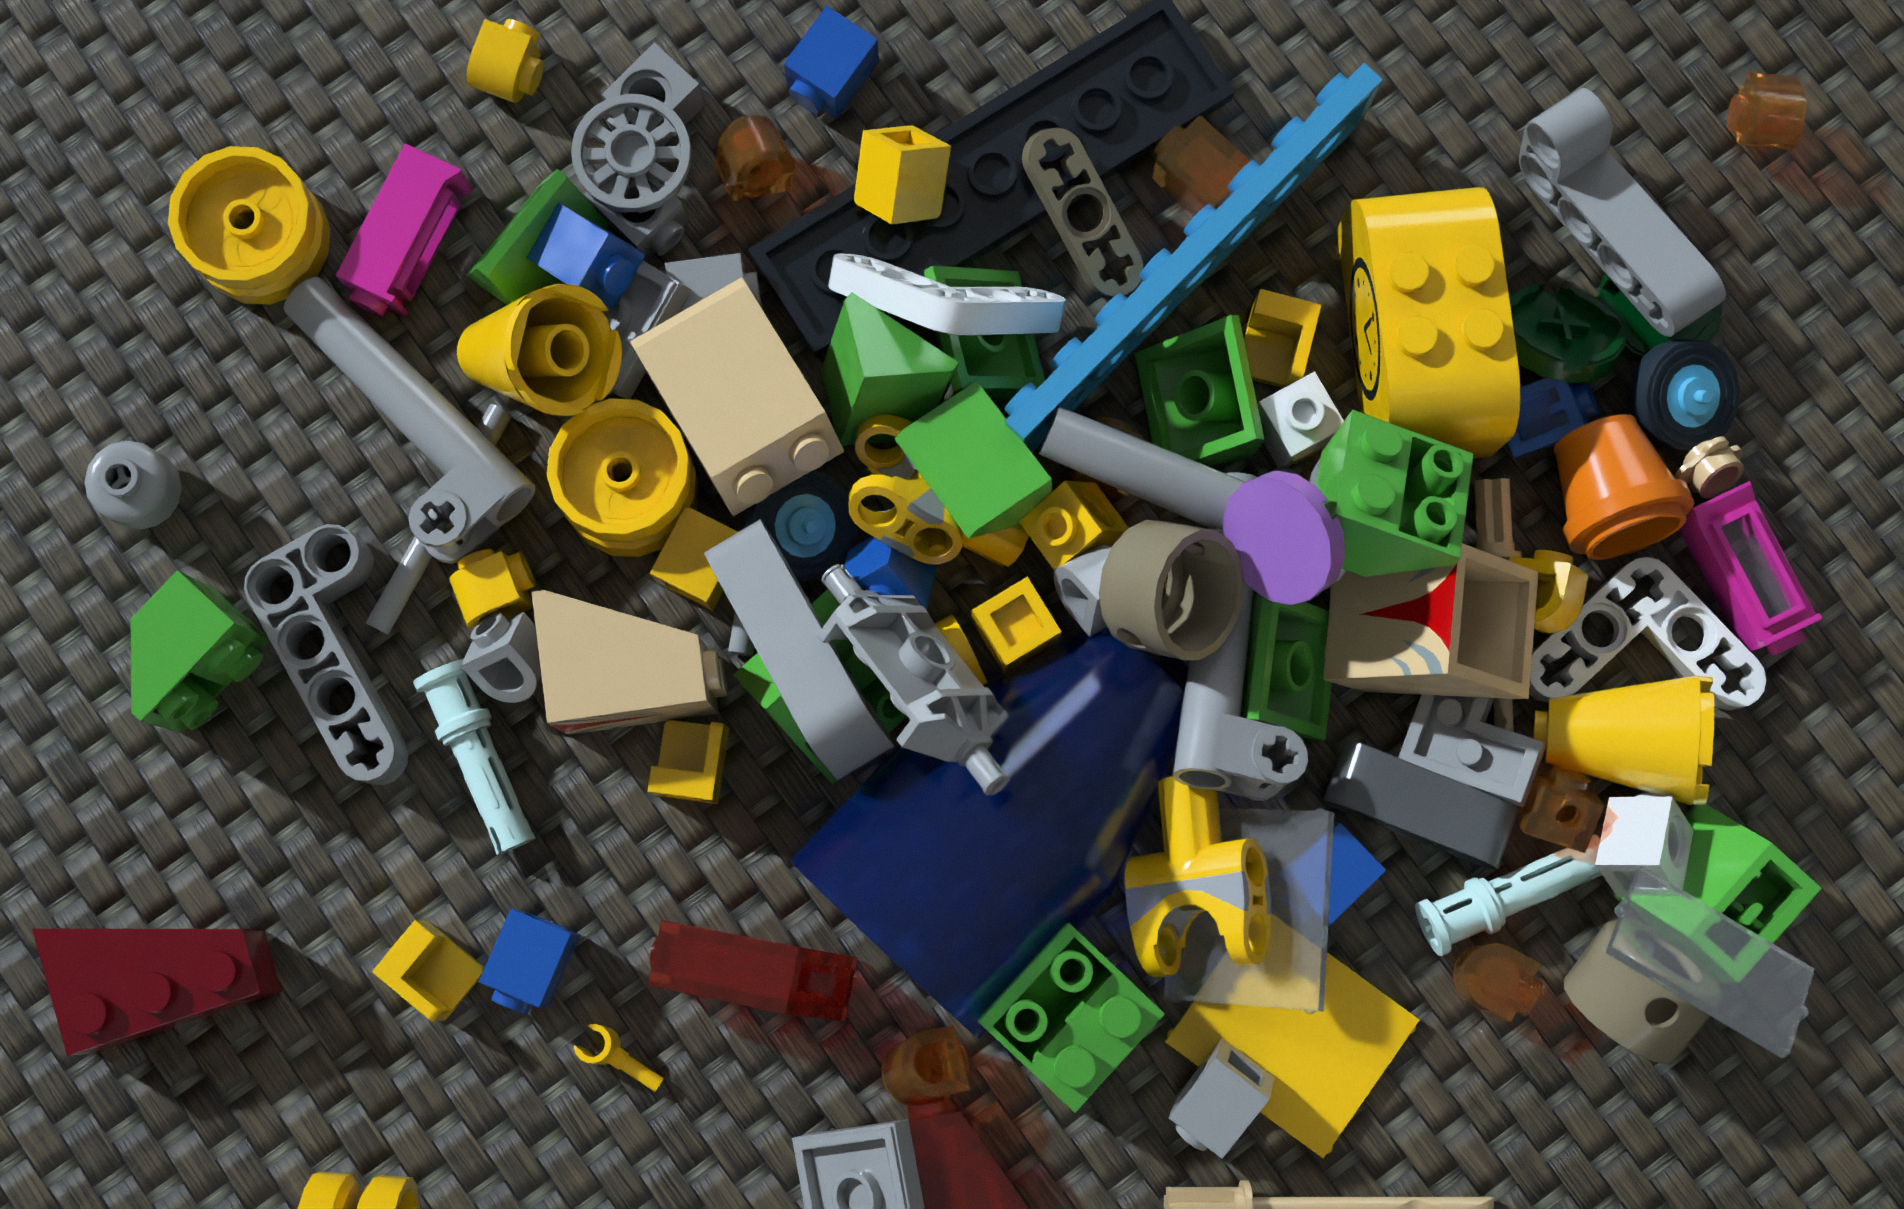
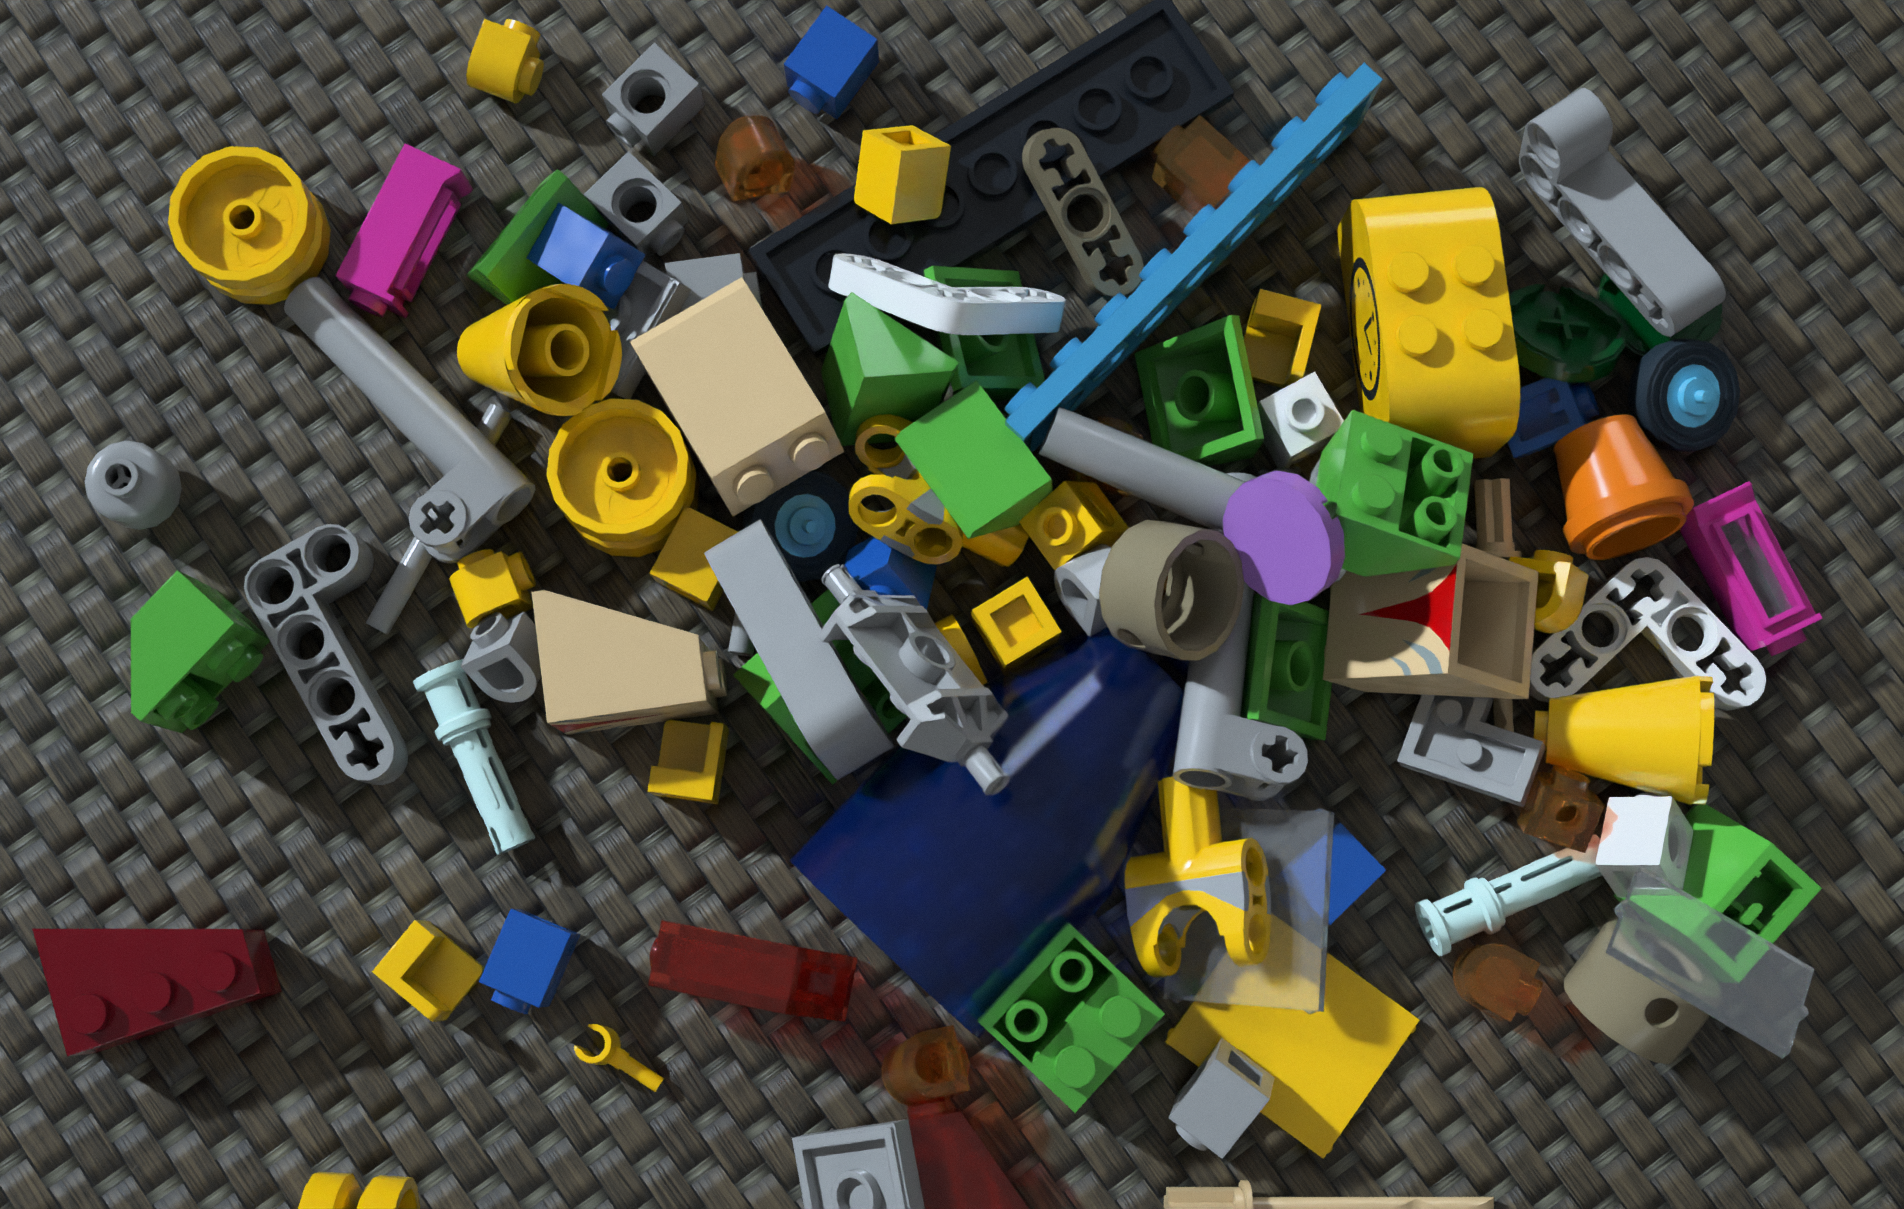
light grey wheel [571,94,692,213] -> none
dark grey beam [1322,741,1520,870] -> none
tan plate [1675,436,1744,498] -> none
clear orange plate [1727,72,1806,150] -> none

